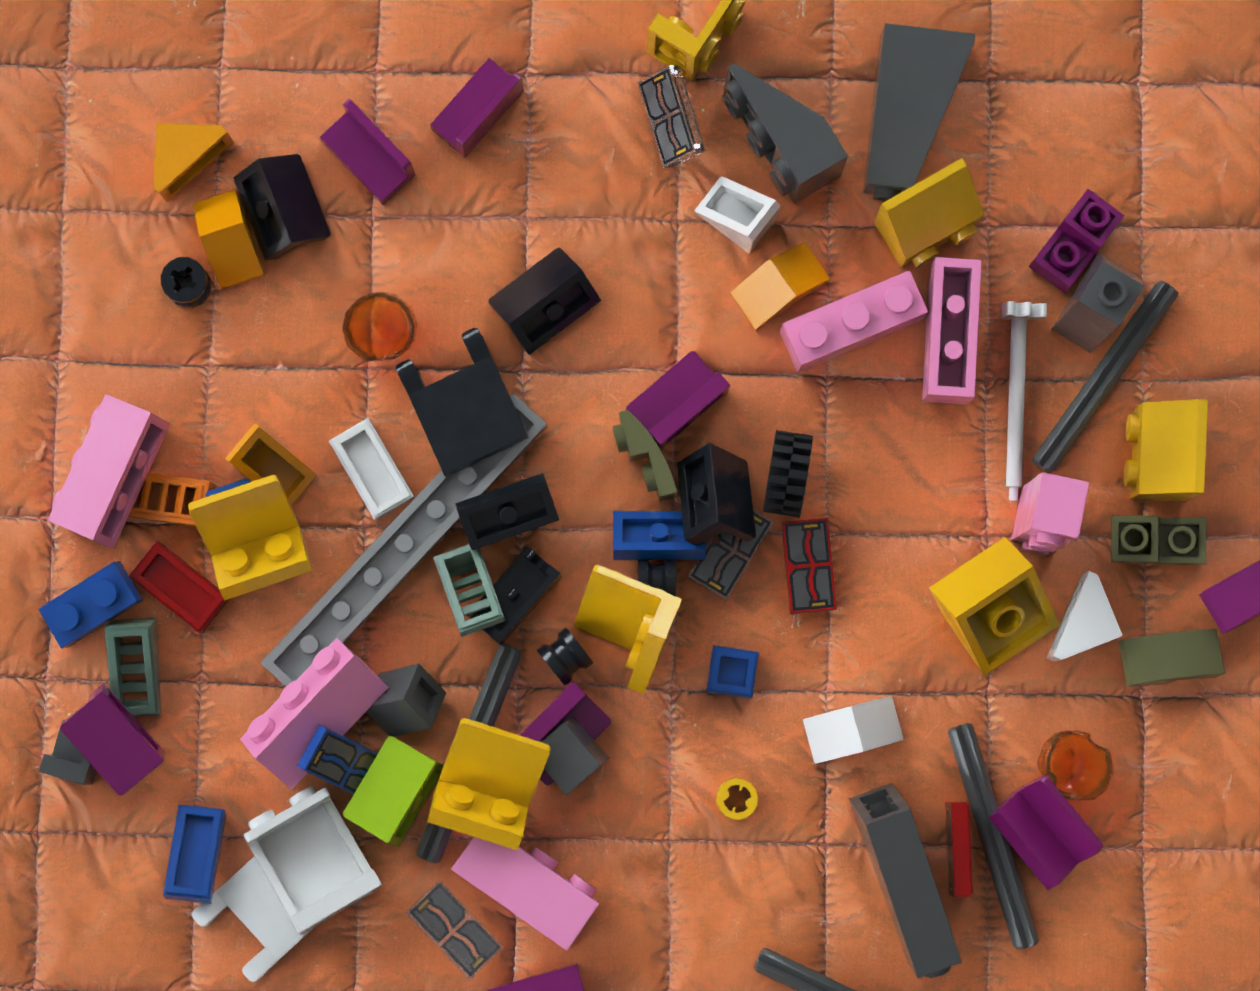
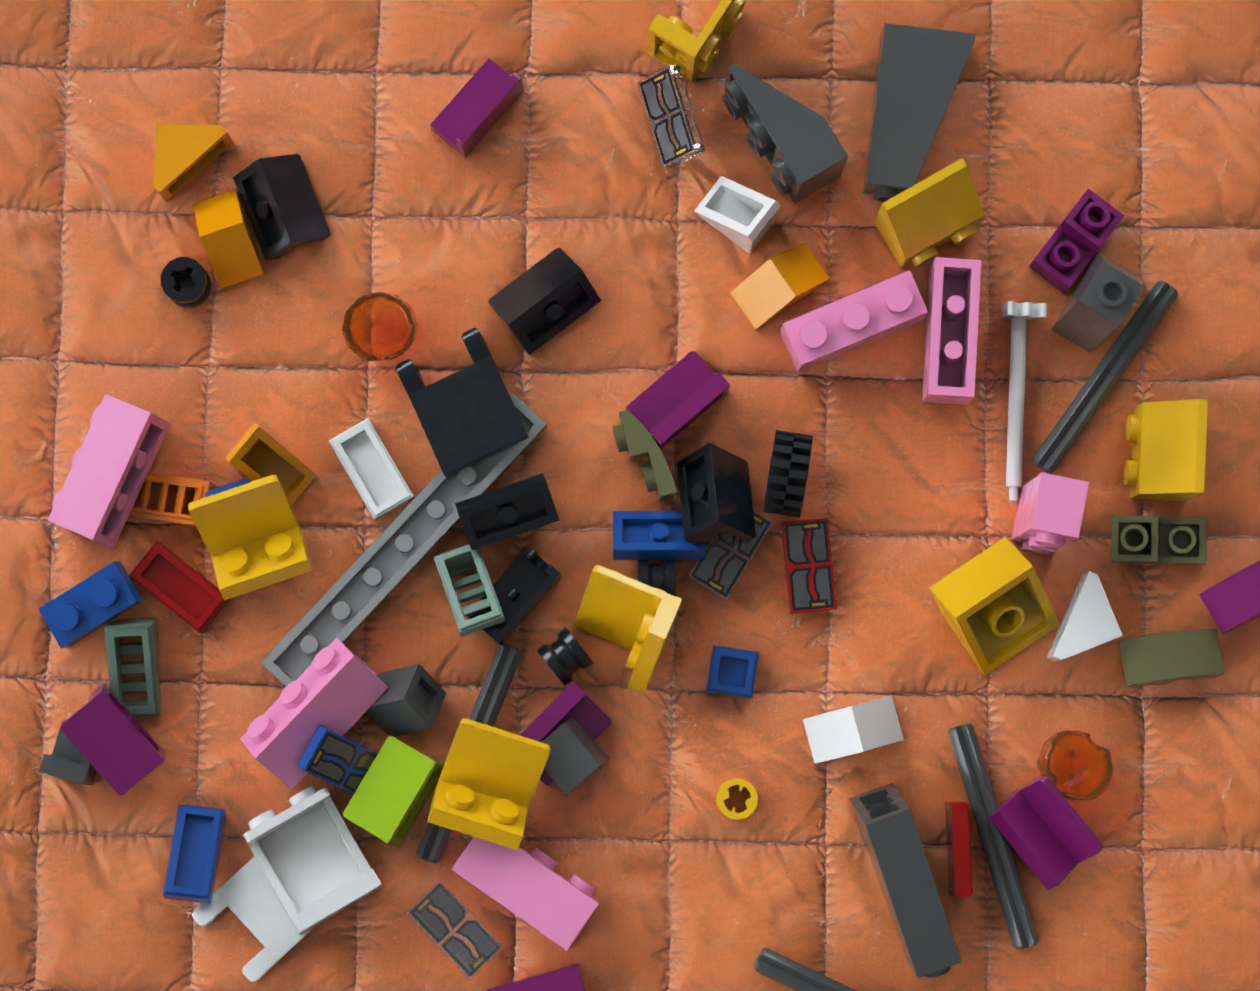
magenta panel [320,98,416,205] -> none

